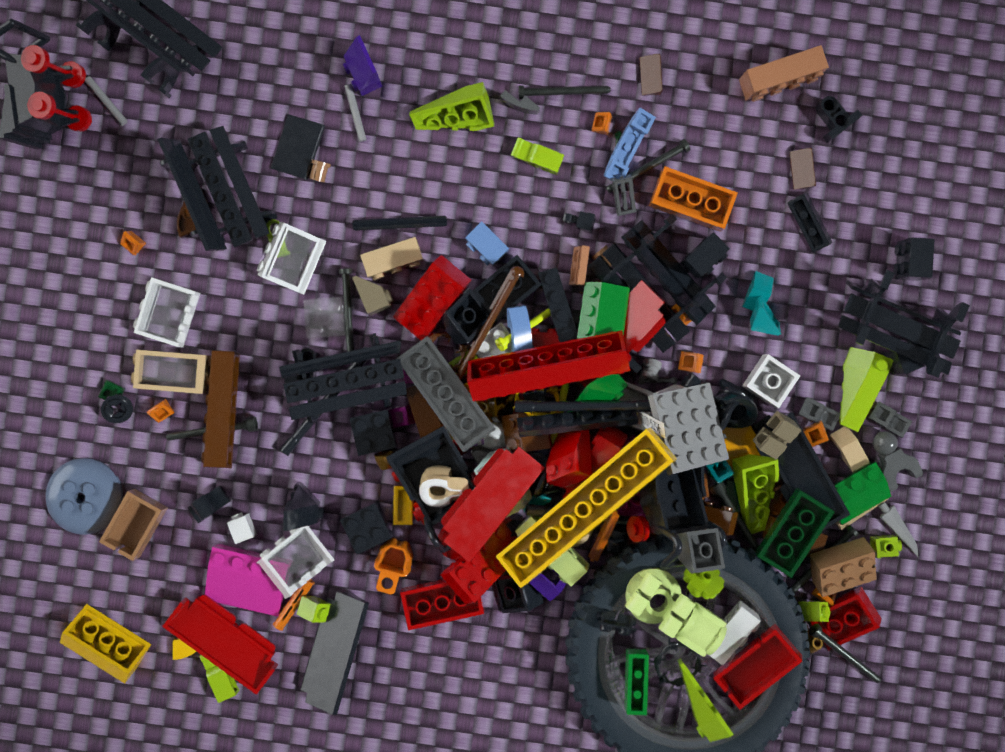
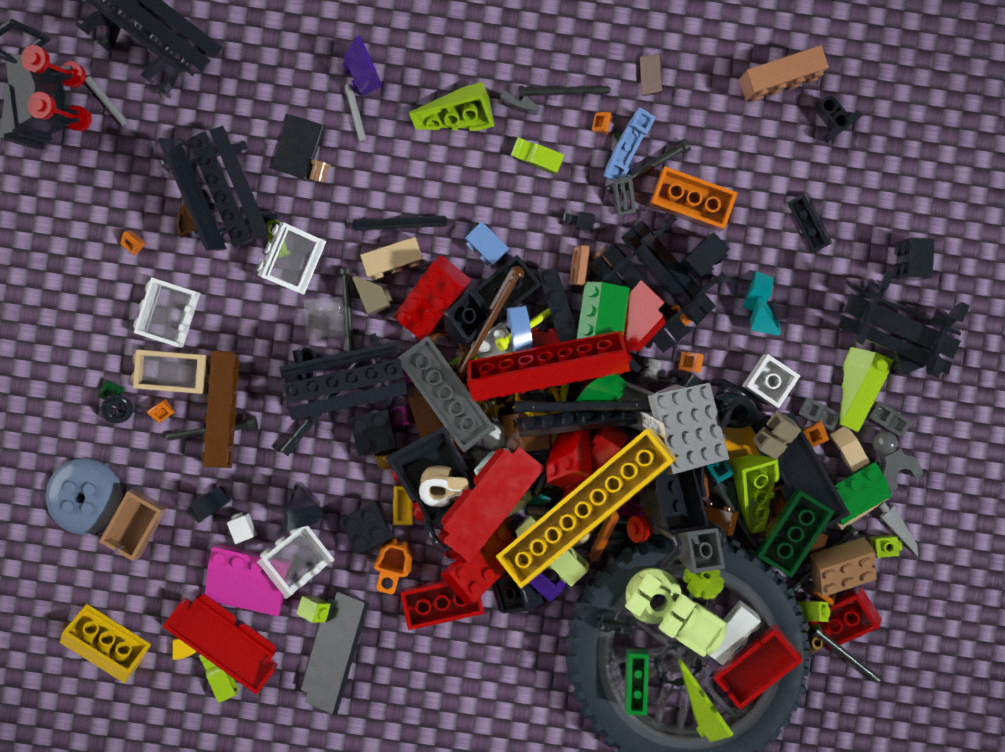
orange pin [273,579,315,631] -> none
slope [789,148,816,190] -> none

